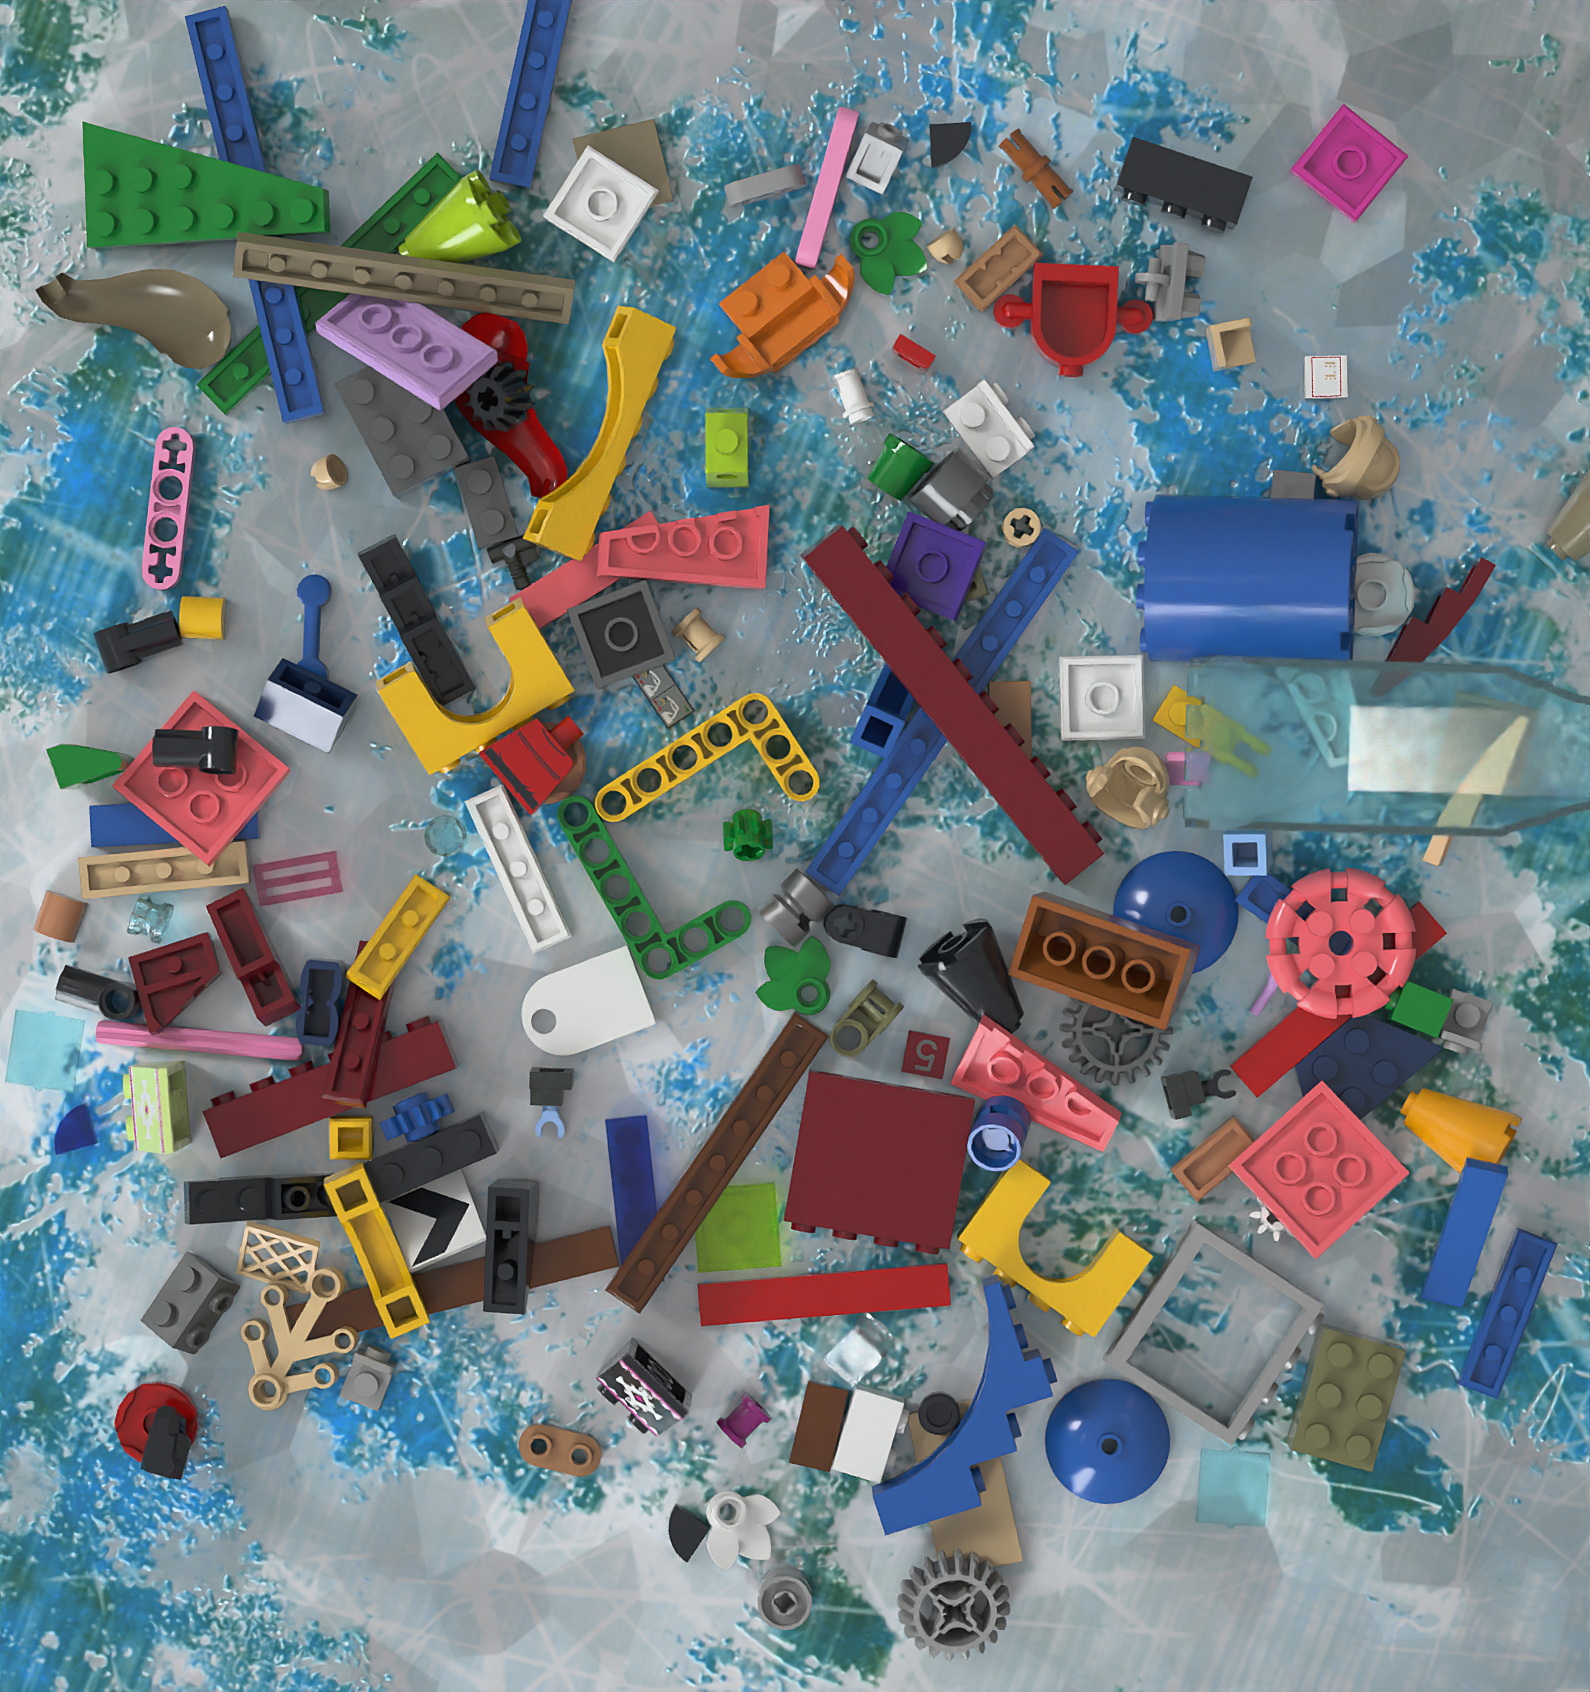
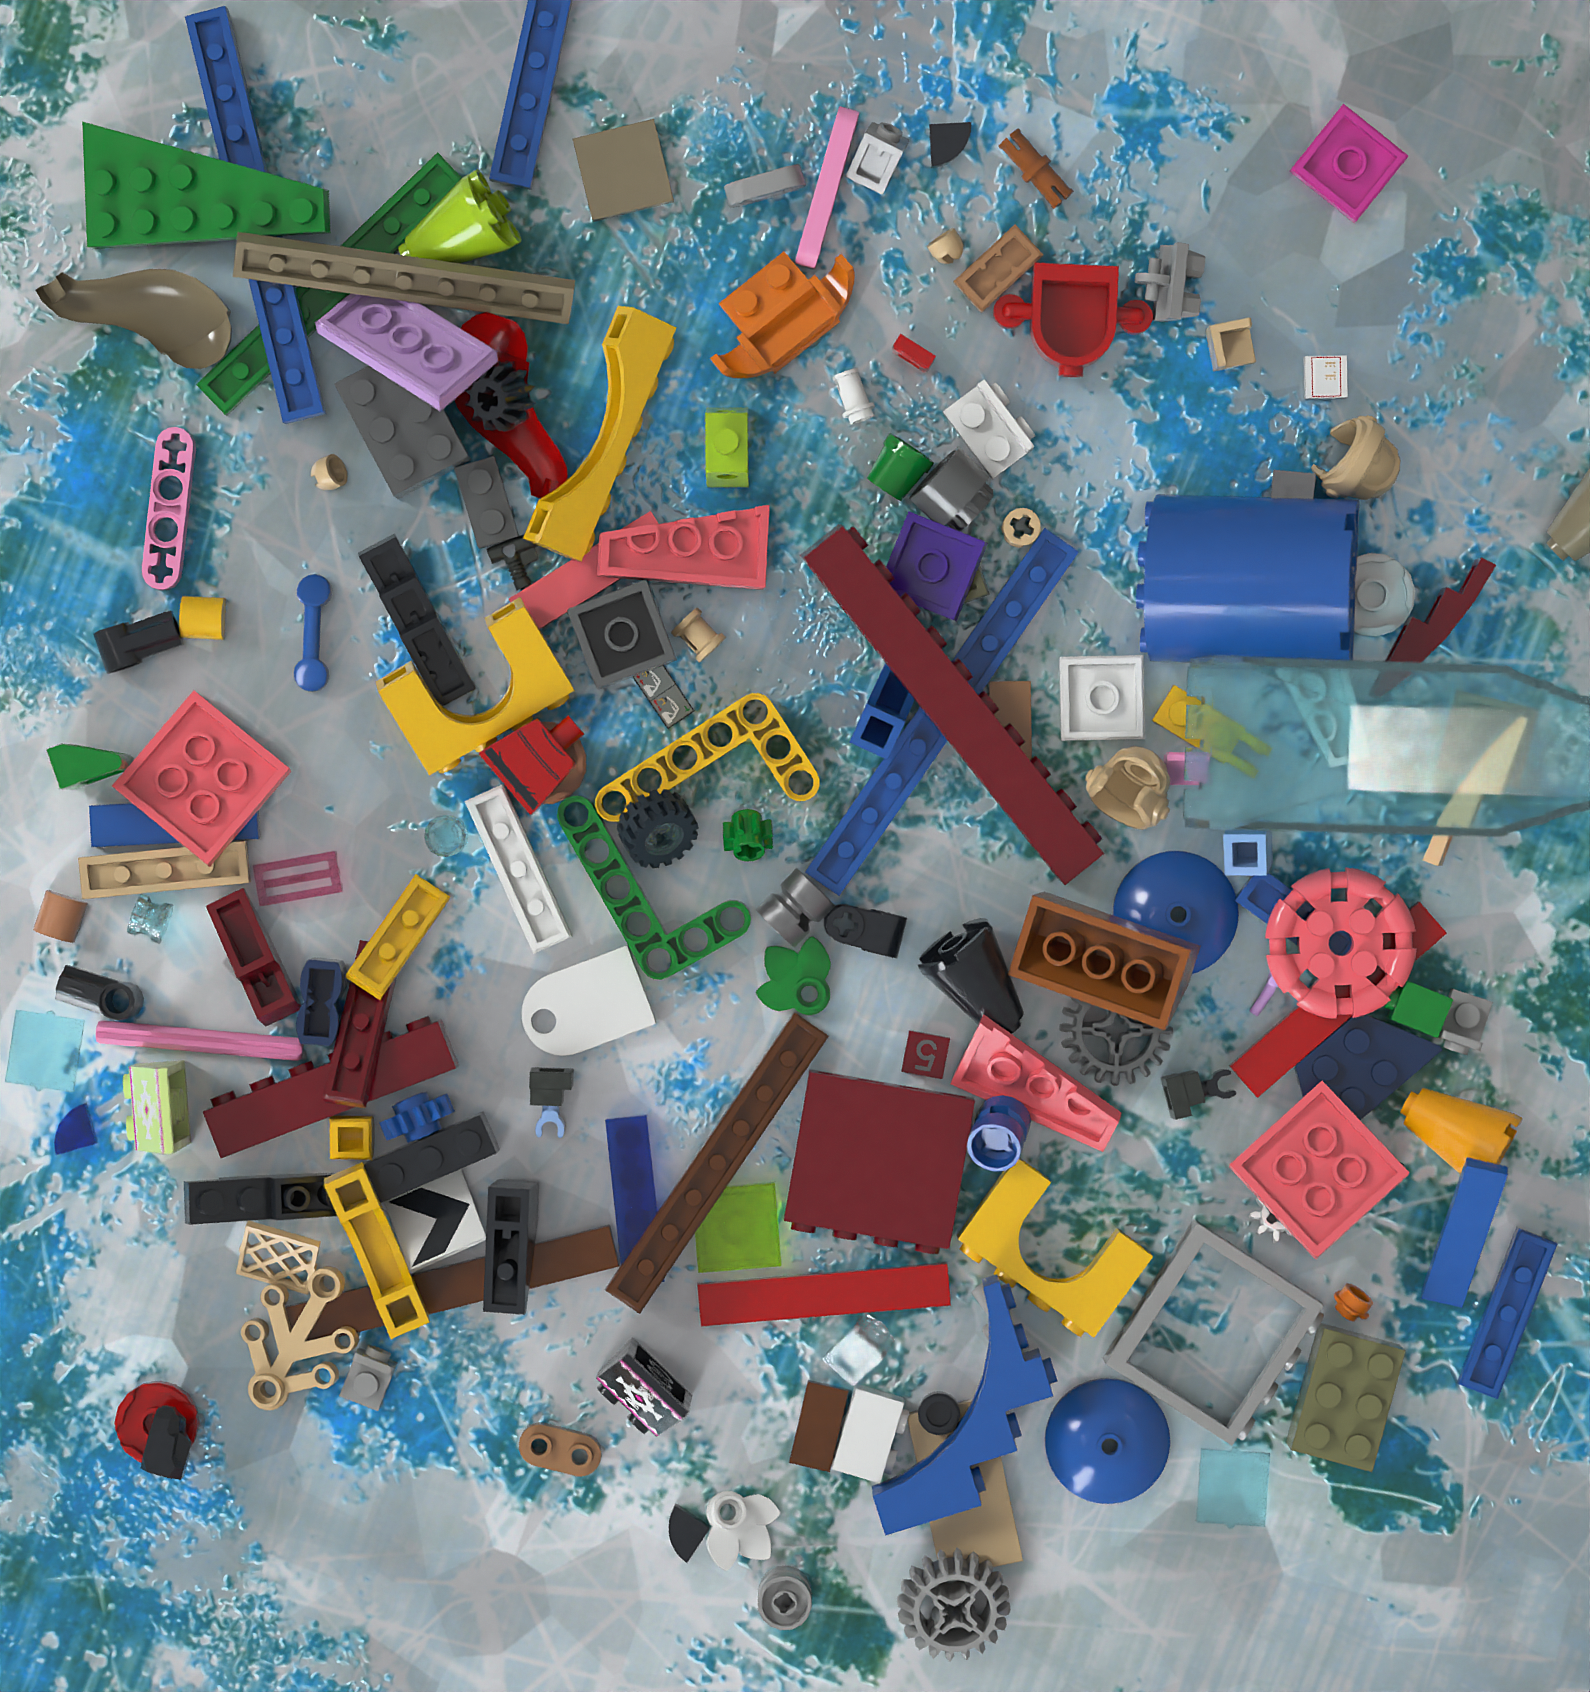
dark red wing [128,932,222,1036] -> none
dark grey bracket [140,1251,240,1355] -> none
black piece [152,726,239,775] -> none
brick [254,658,358,753] -> none
white tile [543,146,659,263] -> none
magenta bush [716,1392,772,1448] -> none
olive piece [829,979,904,1057] -> none
green plate [850,212,927,295] -> none
black brick [1114,137,1253,233] -> none
nougat tile [1170,1116,1255,1202] -> none
none -> black wheel [617,789,699,869]
none -> orange plate [1334,1283,1373,1322]

